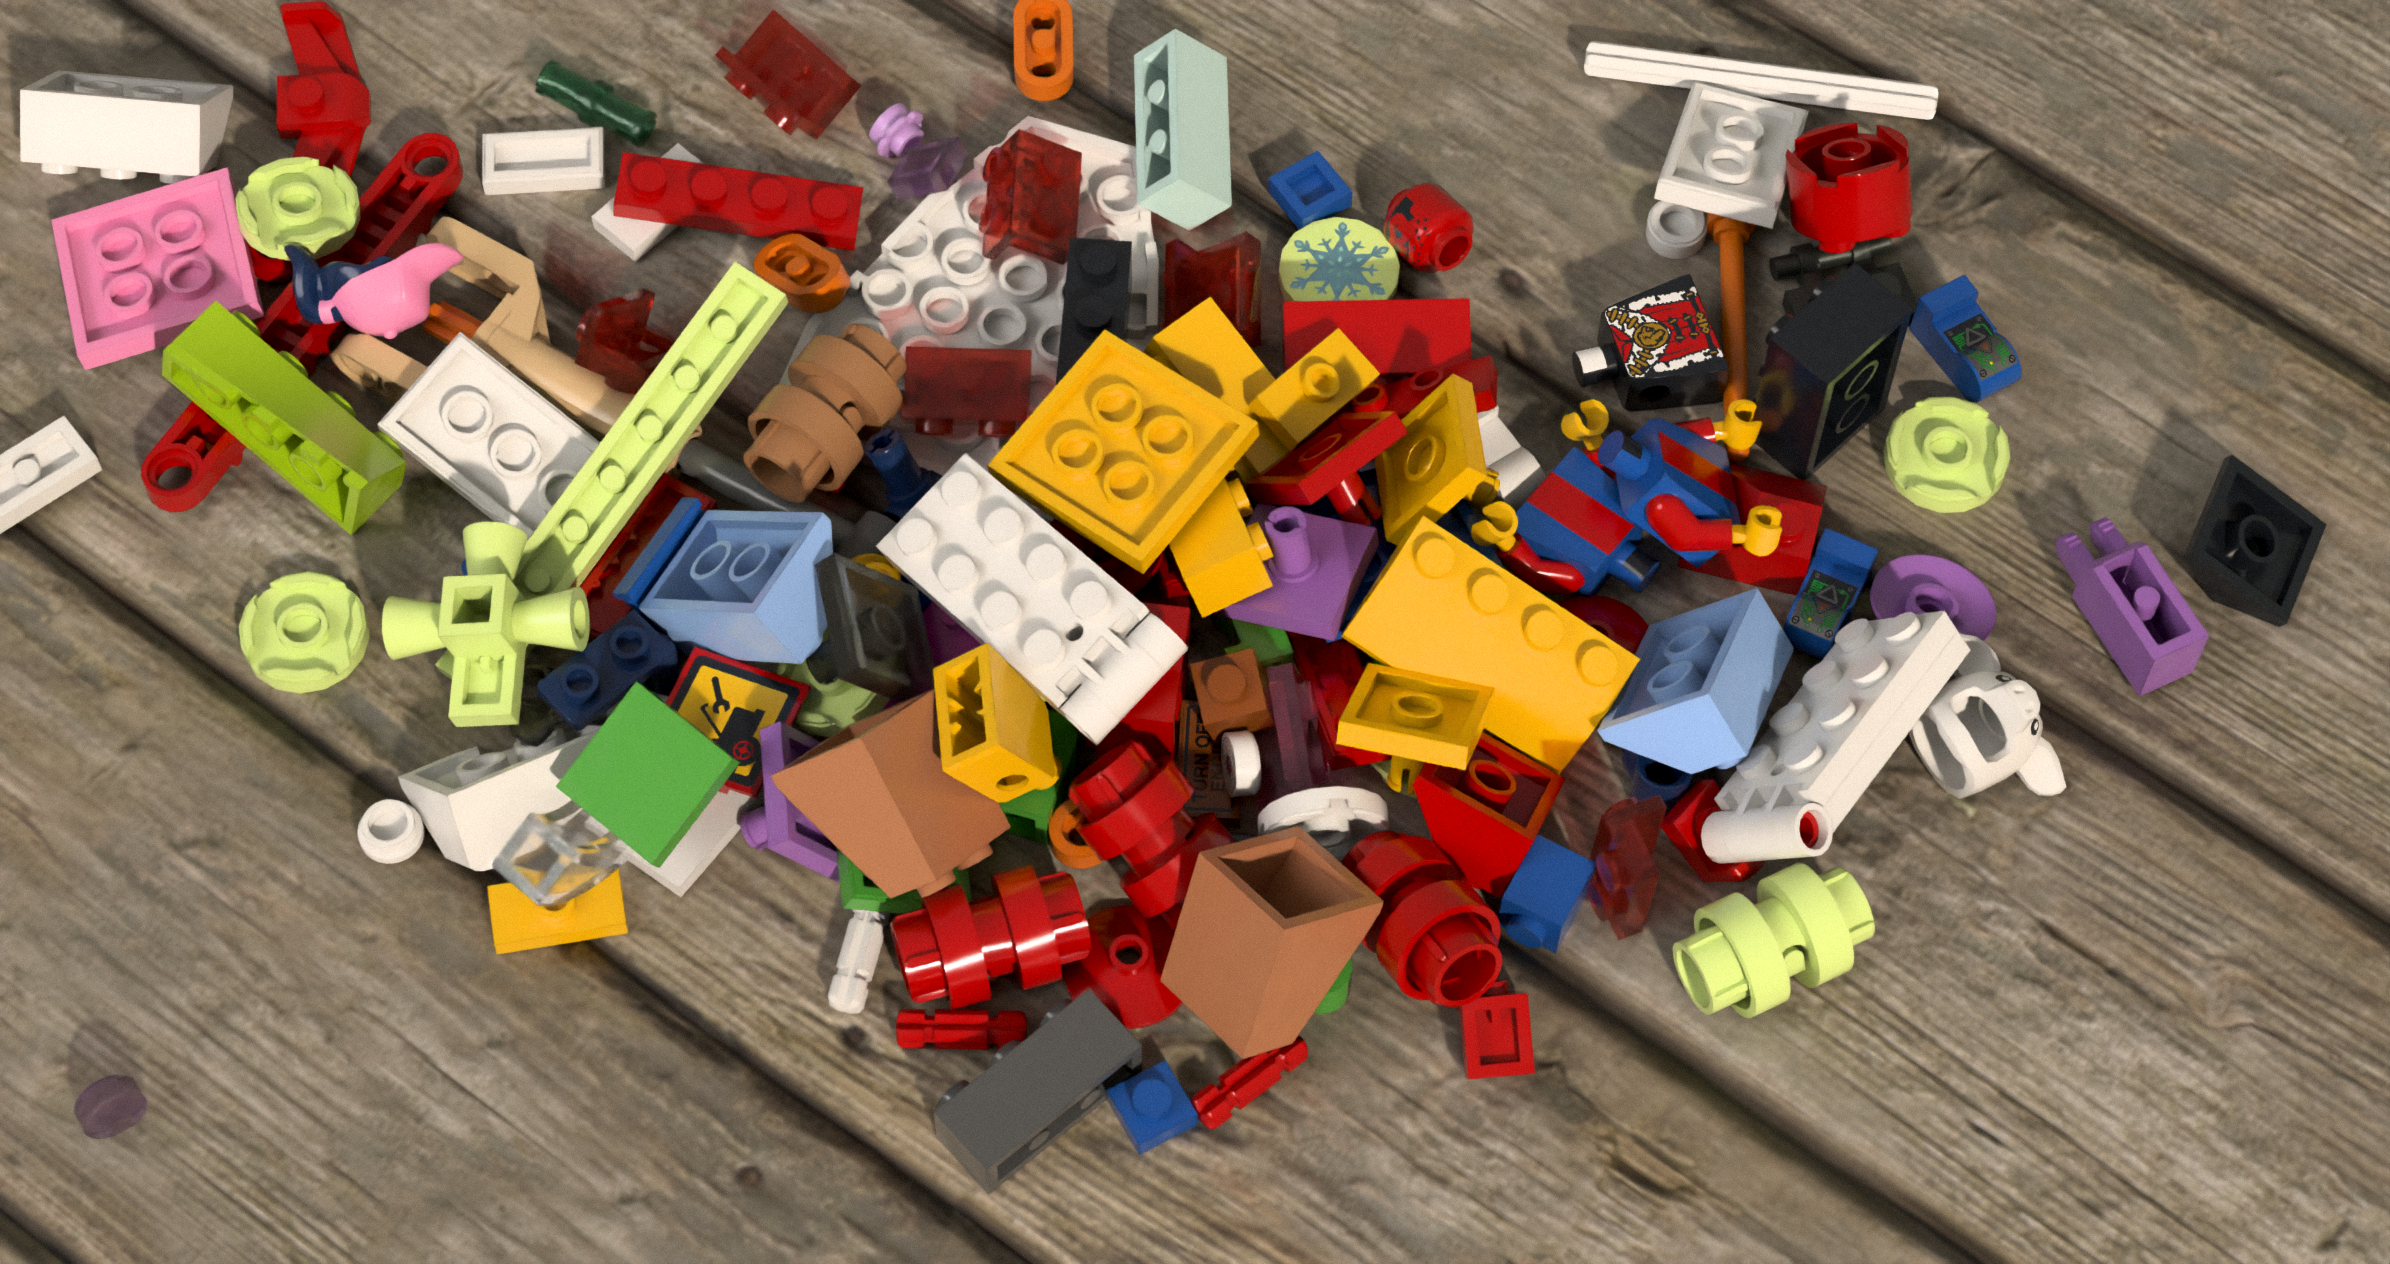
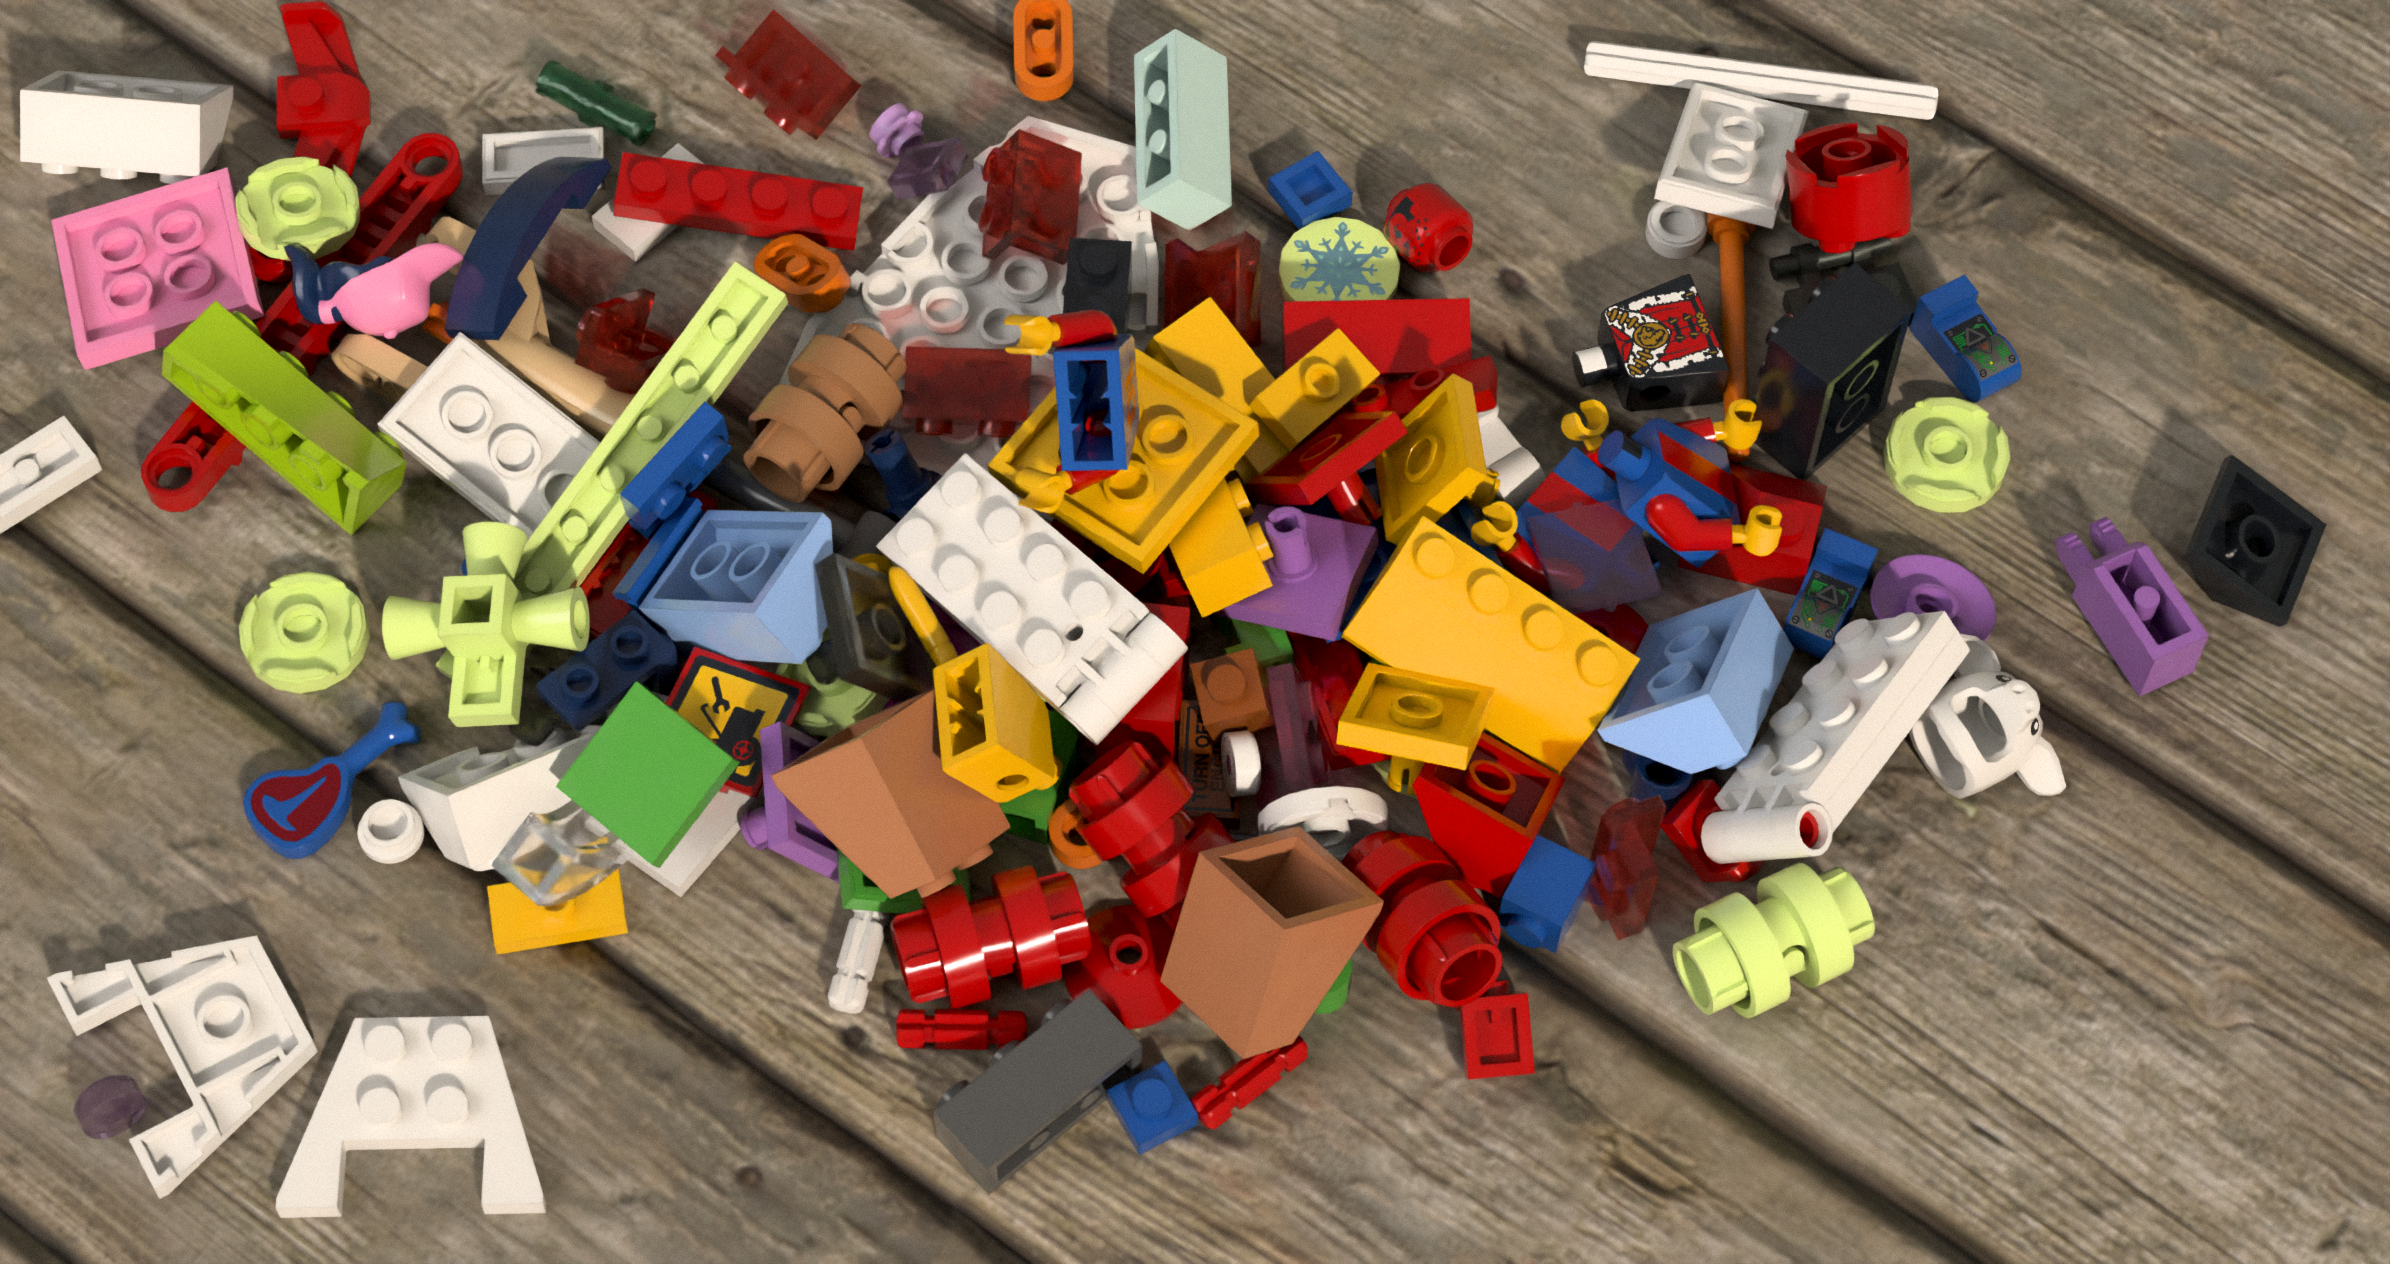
none -> white wing [47,935,318,1199]
none -> blue piece [243,701,422,859]
none -> white wing [275,1016,547,1218]
none -> dark blue slope [445,157,611,341]
none -> blue plate [620,401,732,540]
none -> yellow piece [888,566,958,666]
none -> torso [1004,310,1139,513]
none -> clear purple piece [1526,498,1662,614]

